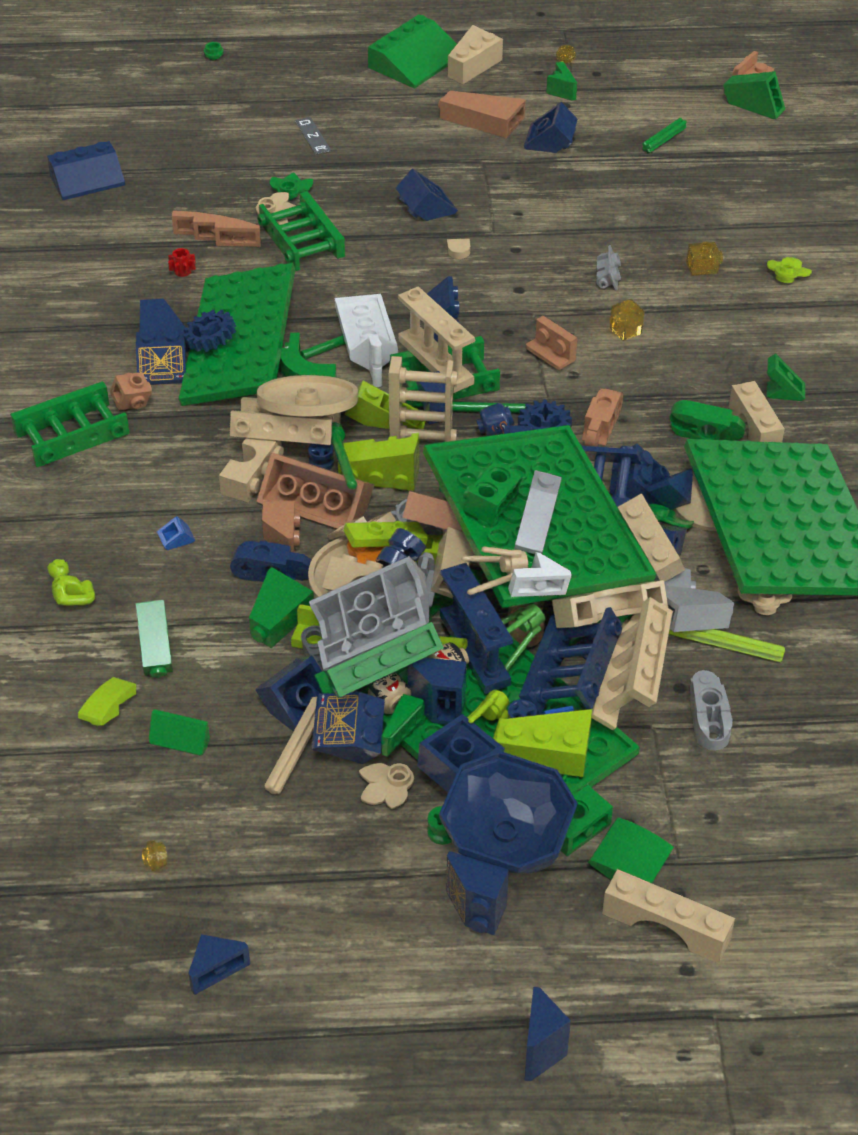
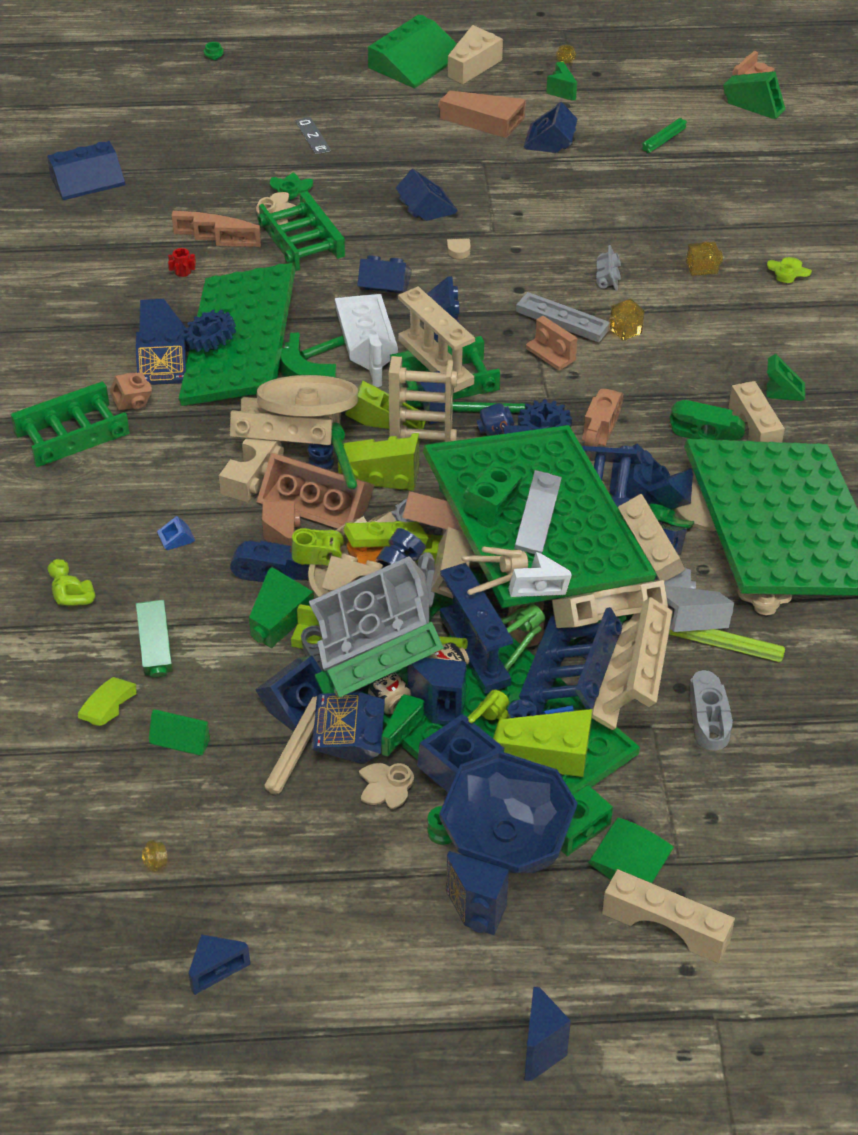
none -> lime piece [292,528,344,566]
none -> dark blue slope [357,255,412,294]
none -> light grey plate [516,292,610,342]

